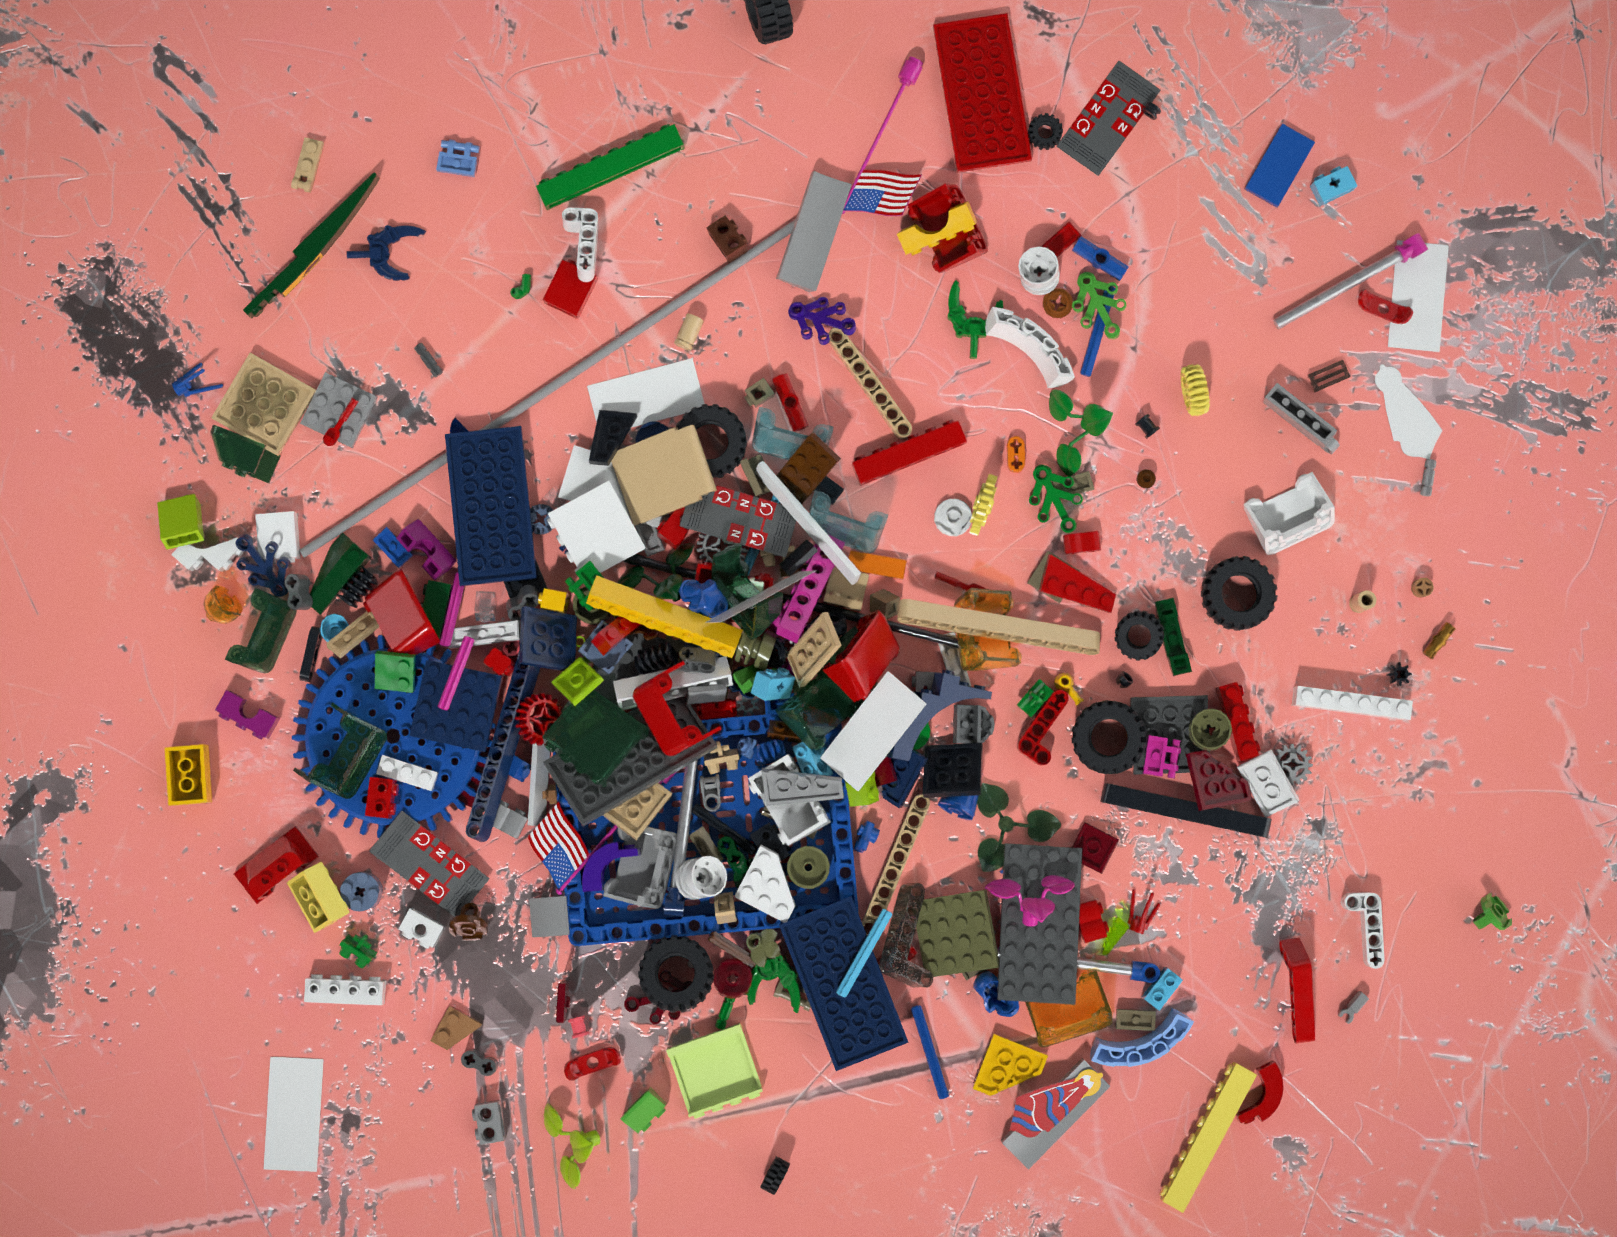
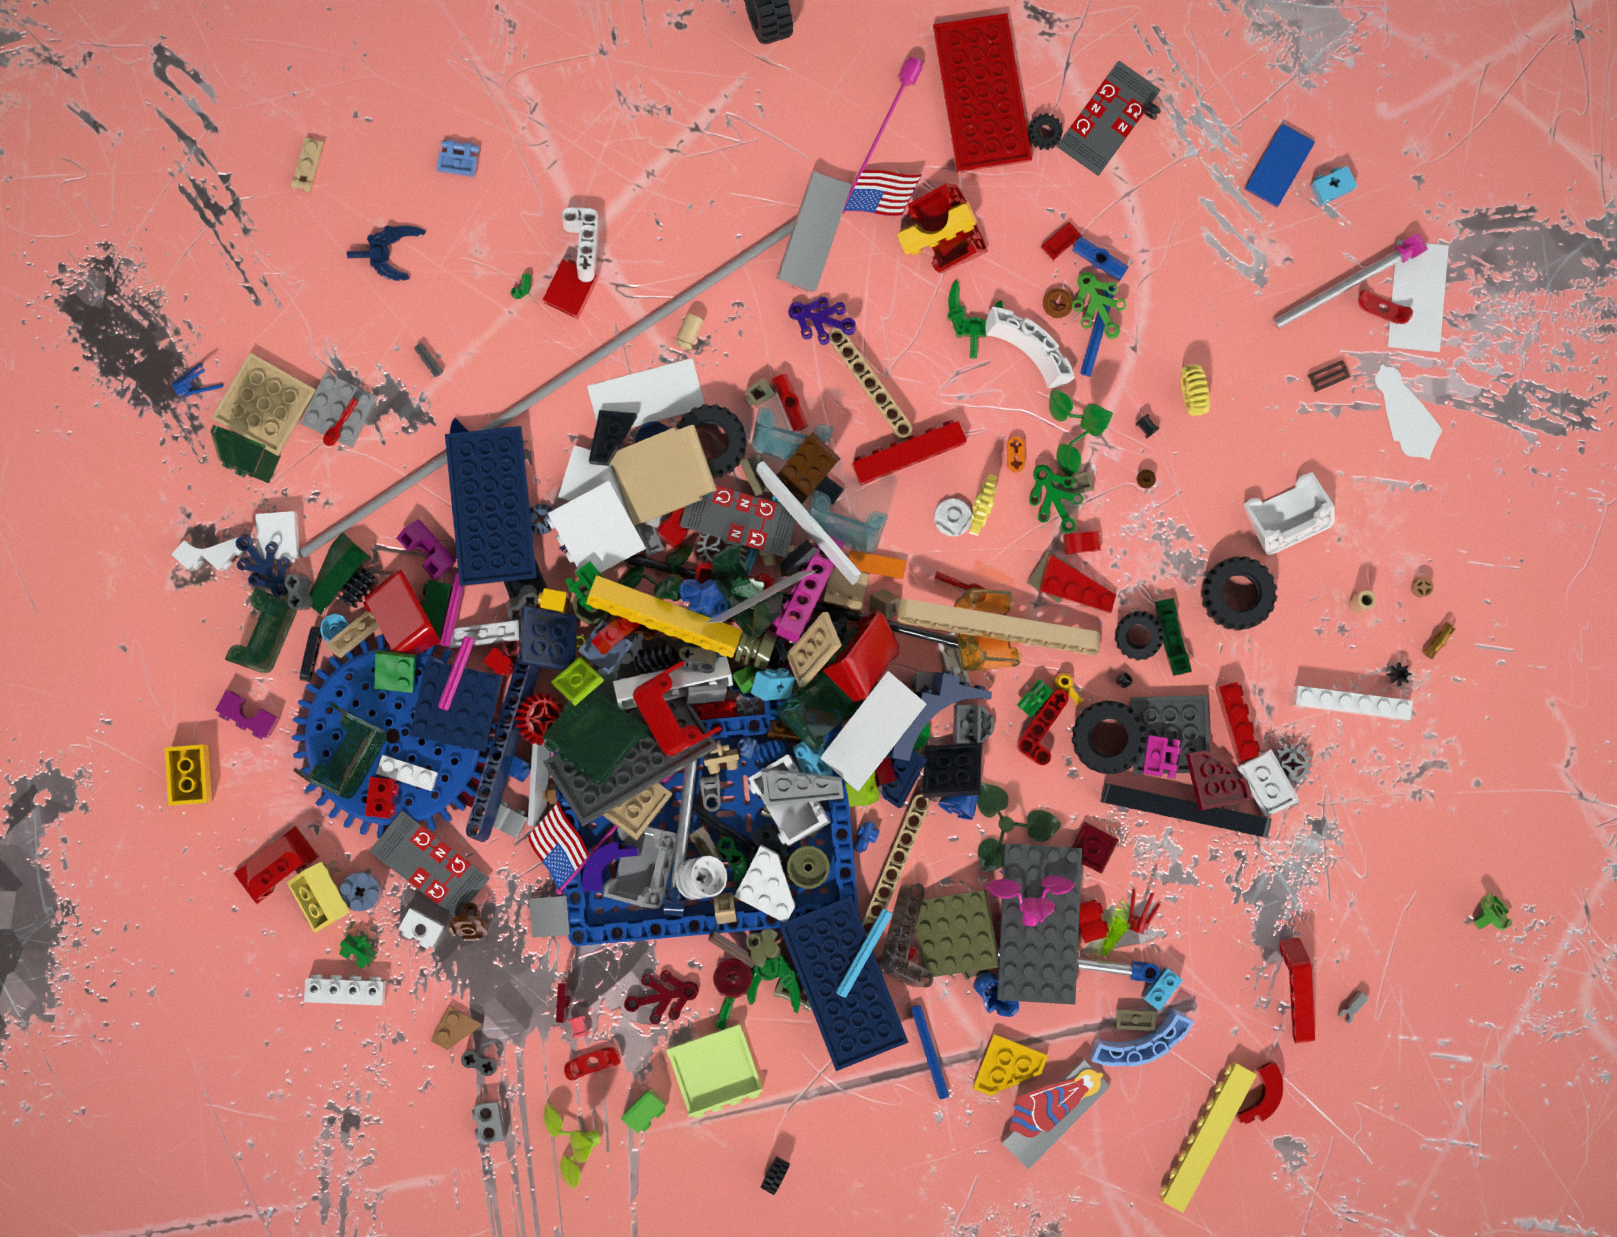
lime brick [157,493,204,550] -> none
clear yellow cylinder [203,586,243,624] -> none
dark green slope [243,172,380,319] -> none
white sticker [264,1057,324,1172] -> none
blue plate [373,527,413,568] -> none
clear brick [474,591,497,623] -> none
green brick [536,124,685,210] -> none
black tyre [638,935,714,1013] -> none
copper brick [706,215,748,263] -> none
white wheel [1018,247,1060,295] -> none
clear yellow windscreen [1025,970,1112,1047] -> none
olive wheel [1188,709,1232,751] -> none
light grey hinge [1263,383,1340,455] -> none
white beam [1340,892,1385,969] -> none
light grey axle [1420,459,1437,497] -> none

